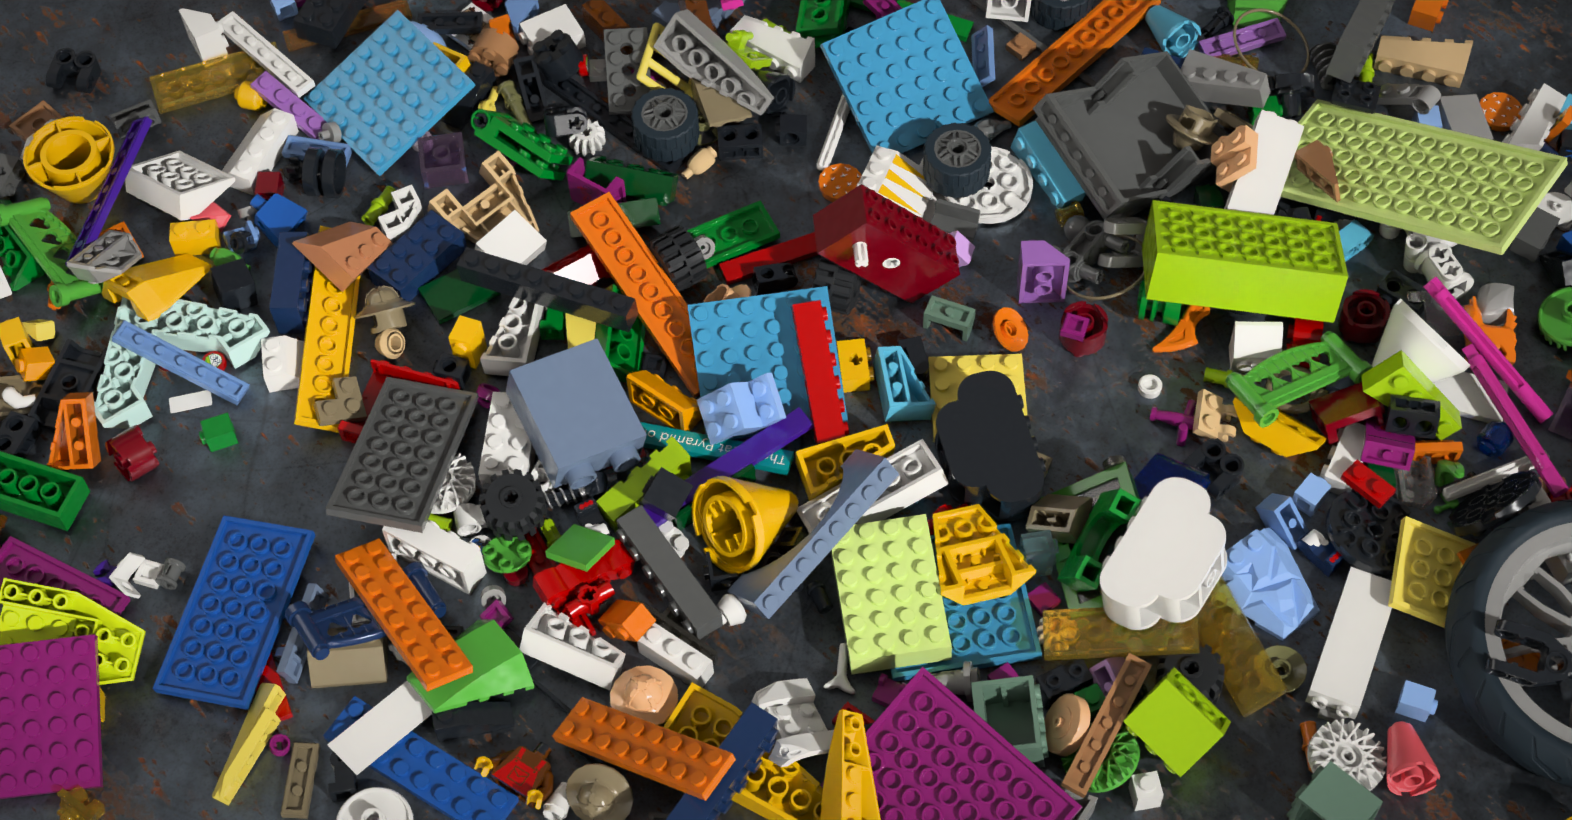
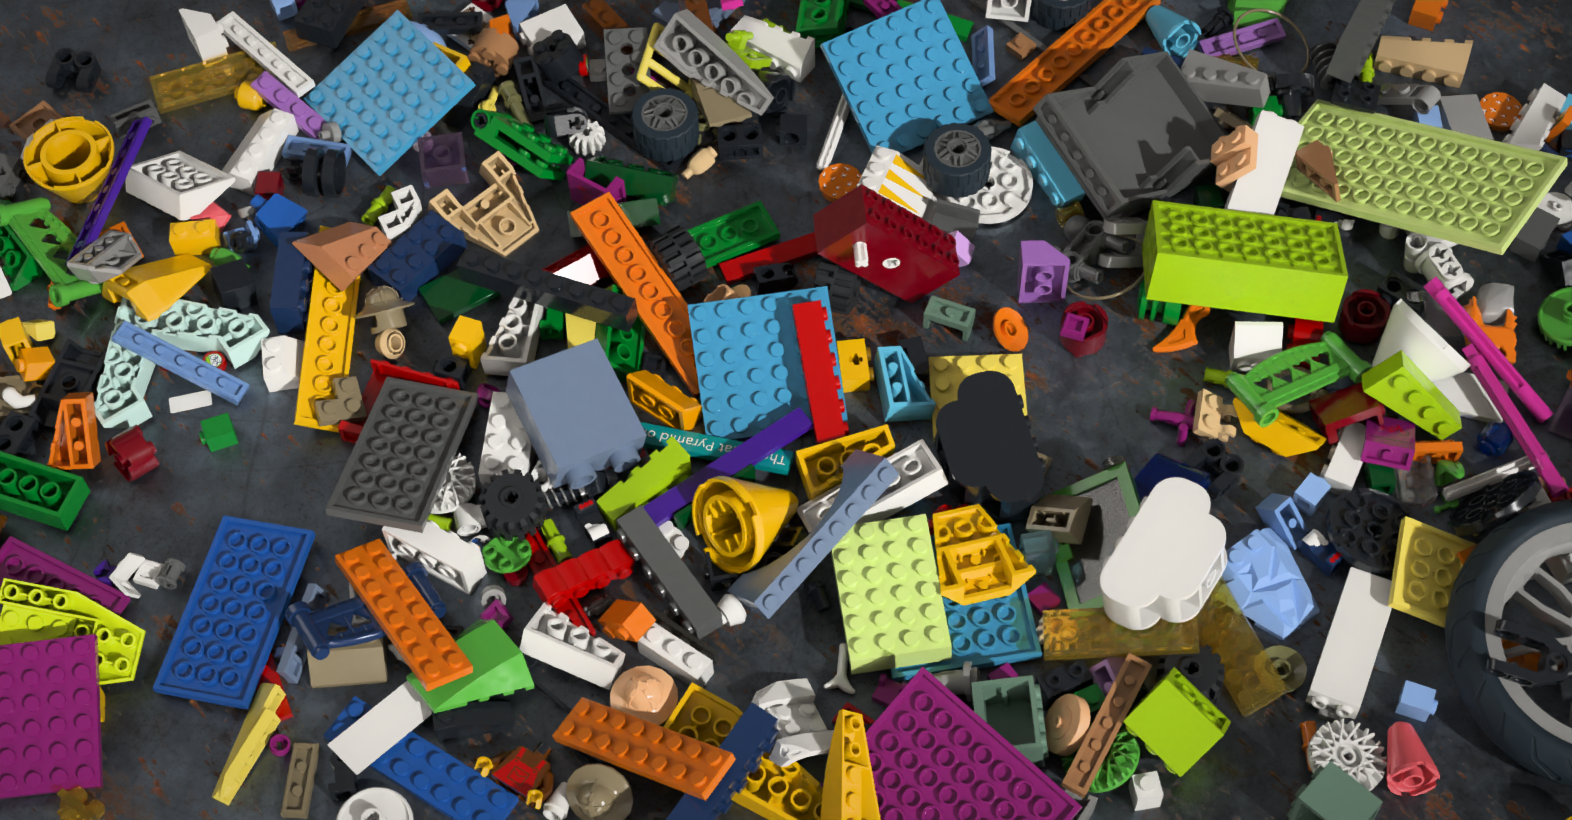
white brick [475,210,547,265] -> none
bright green tile [545,524,615,572] -> none
red axle [564,580,615,619] -> none
black head [639,467,693,521] -> none
light grey tile [694,235,715,259] -> none
light blue bracket [697,373,786,445] -> none
green arch [1057,488,1141,592] -> none
white tile [1138,374,1162,399] -> none
dark tan helmet [1166,105,1219,152] -> none
medium azure beam [1339,220,1374,262] -> none
red plate [1340,459,1396,509] -> none
black brick [1385,394,1440,439] -> none

